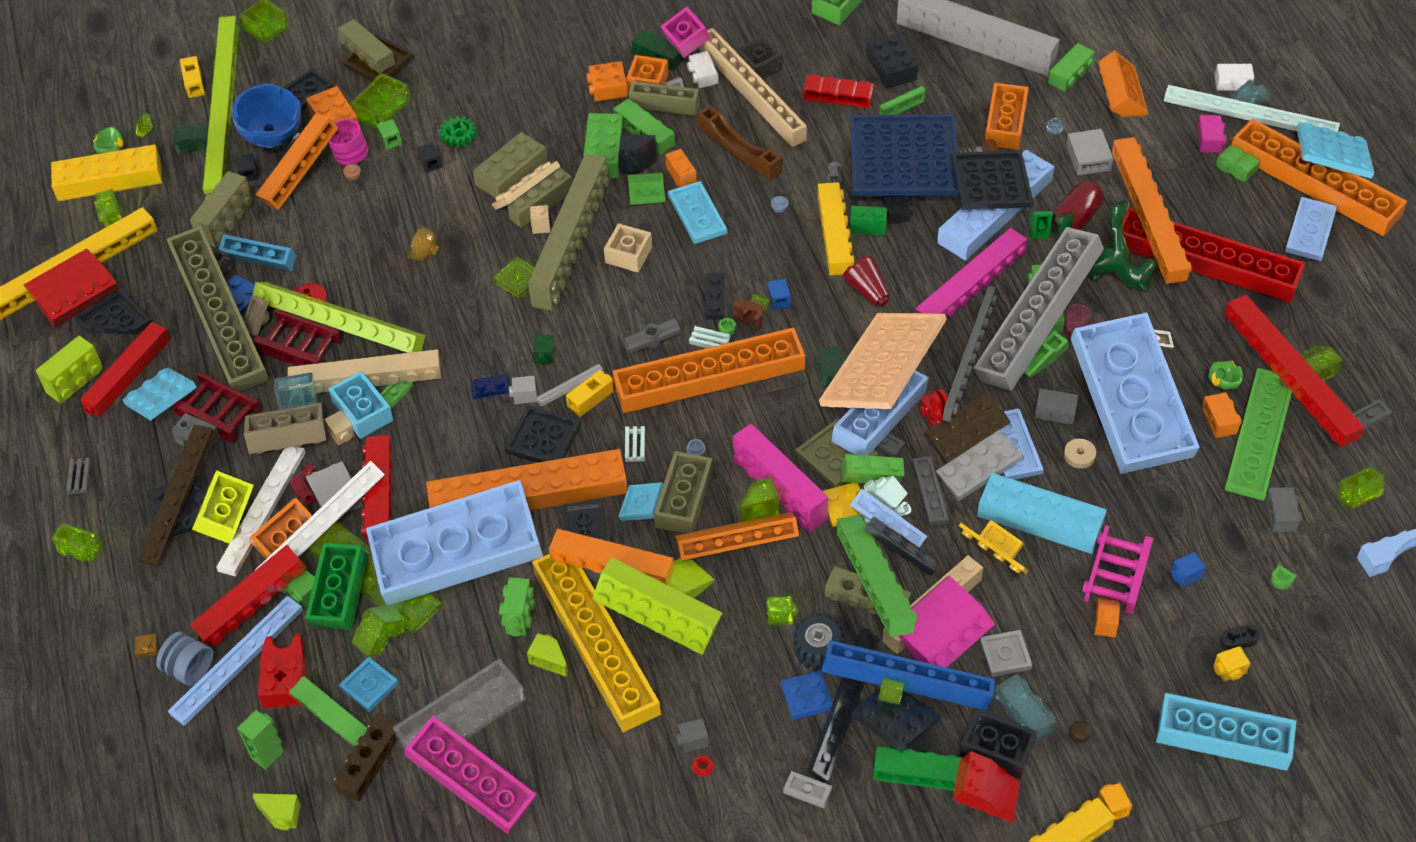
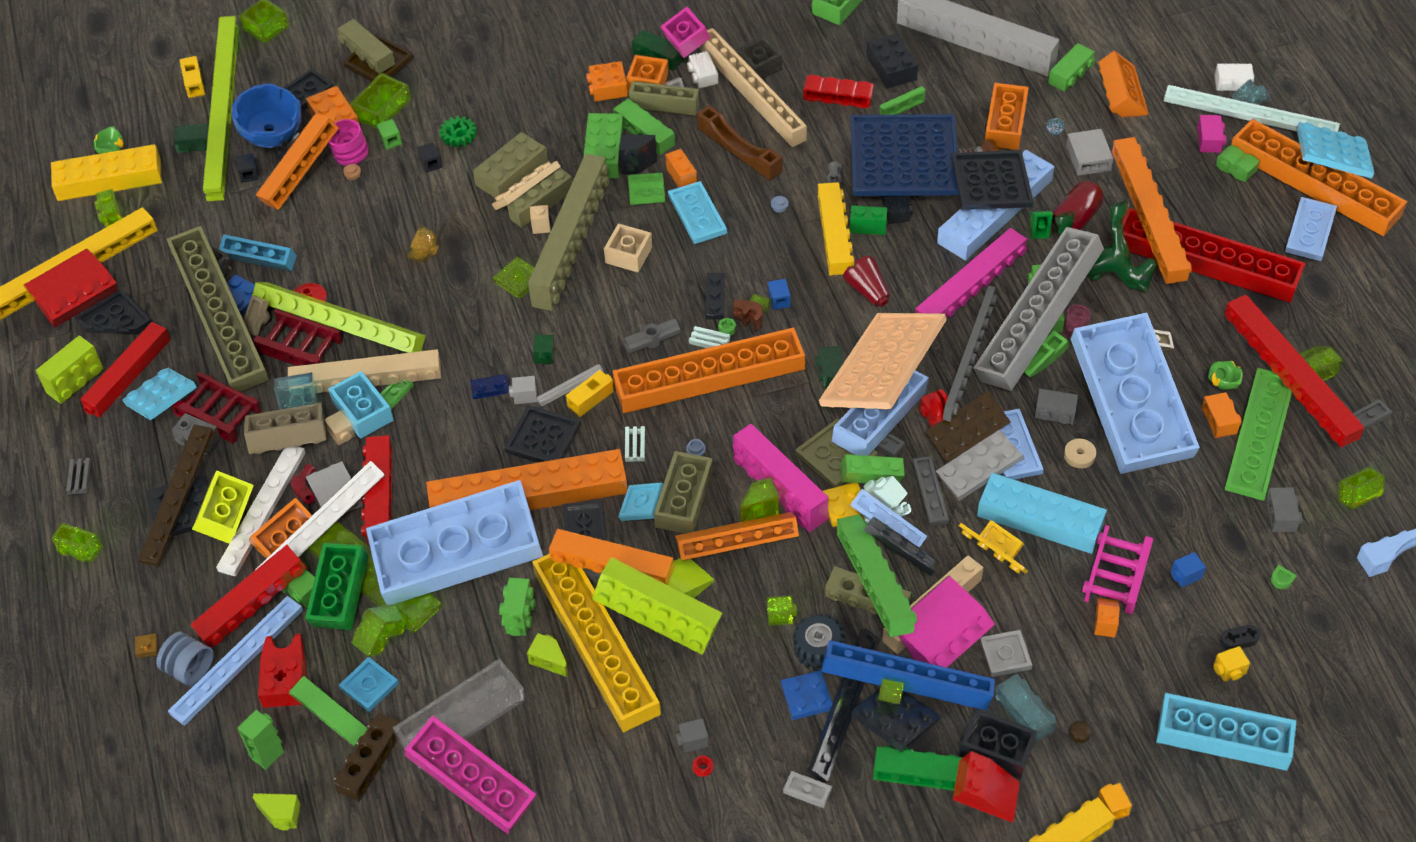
clear neon green plate [136,113,152,138] -> none
olive brick [190,171,253,249] -> none

